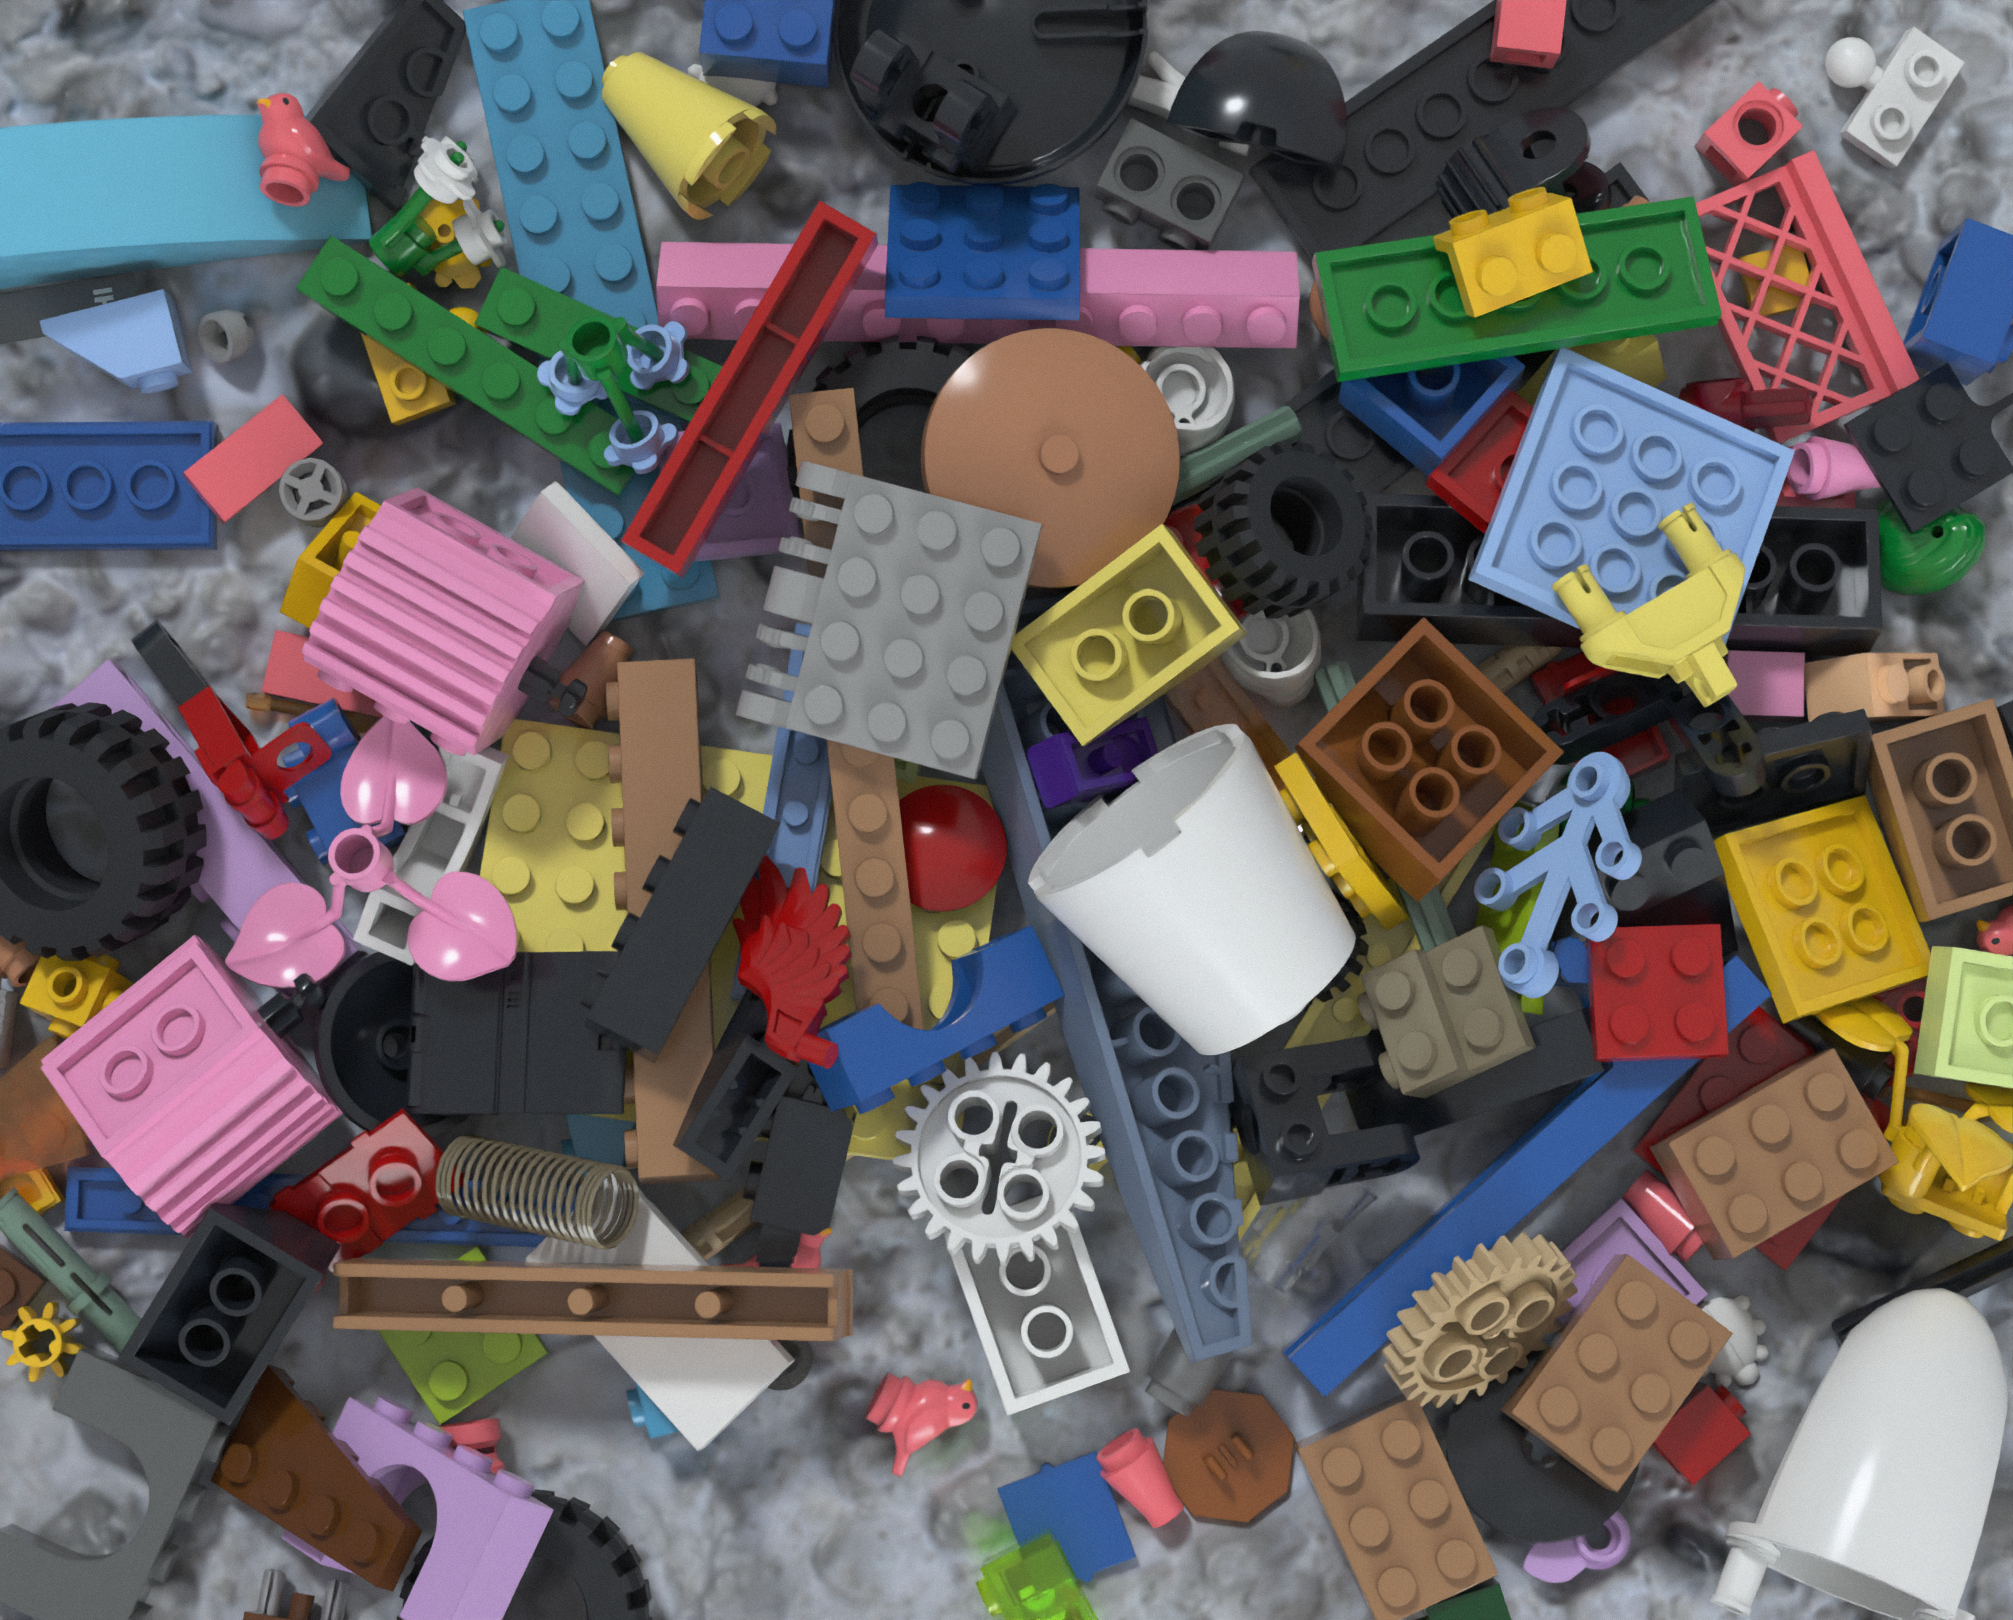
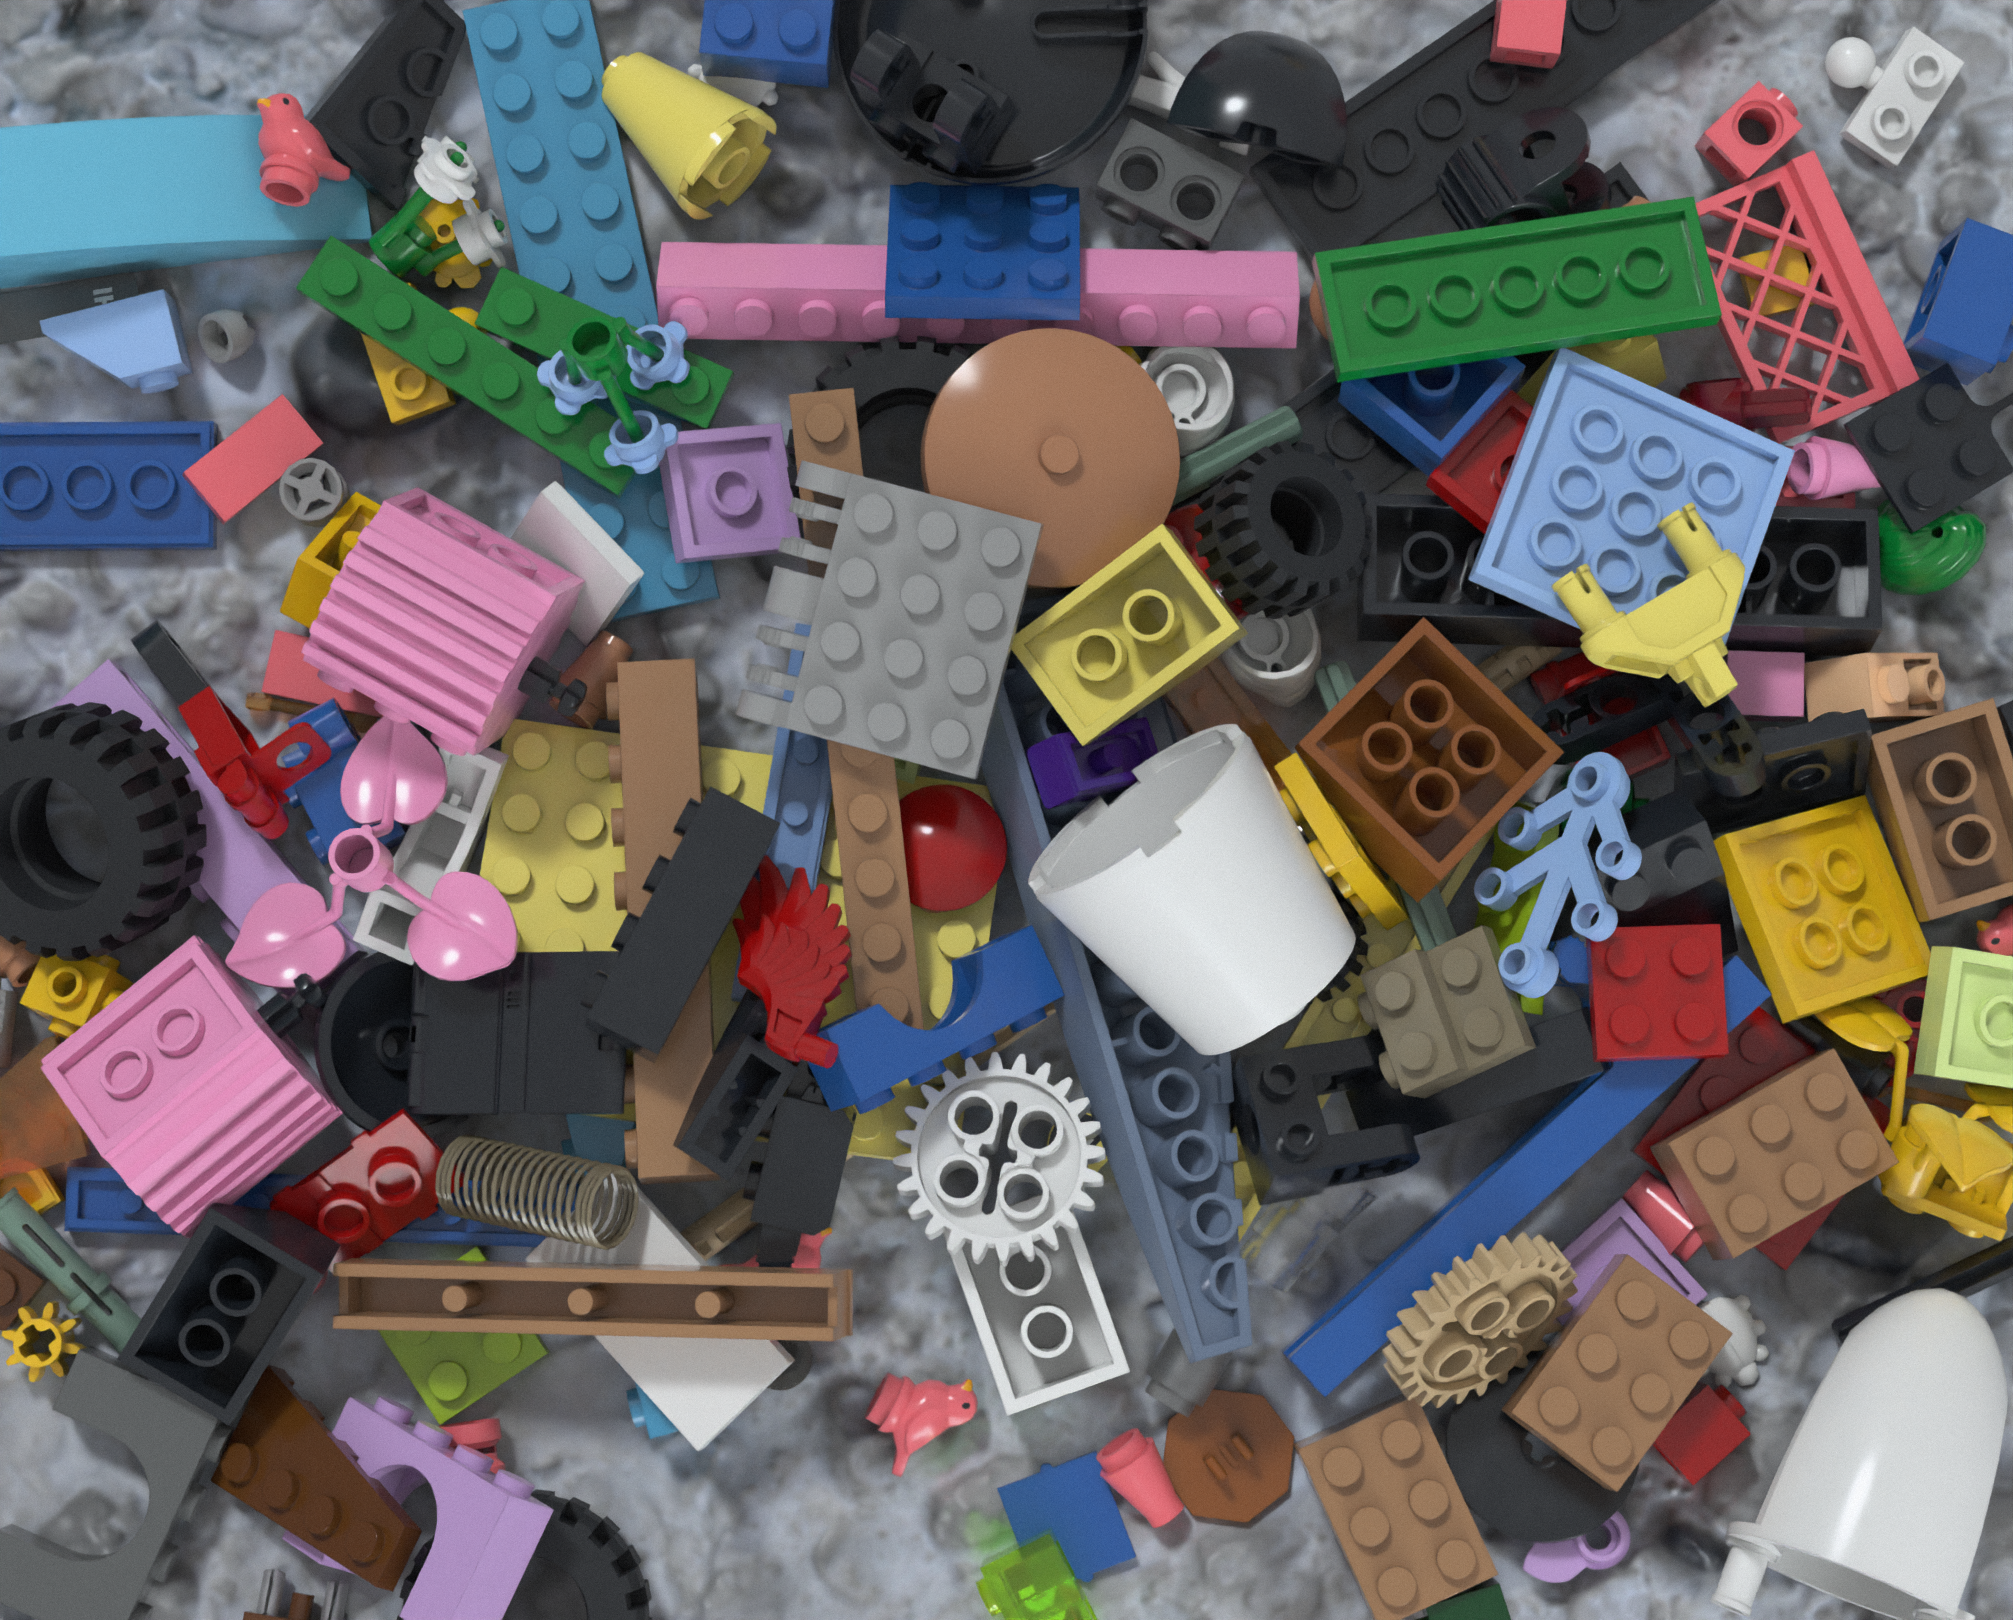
red brick [621,201,878,578] -> none
yellow bracket [1433,187,1593,317] -> none

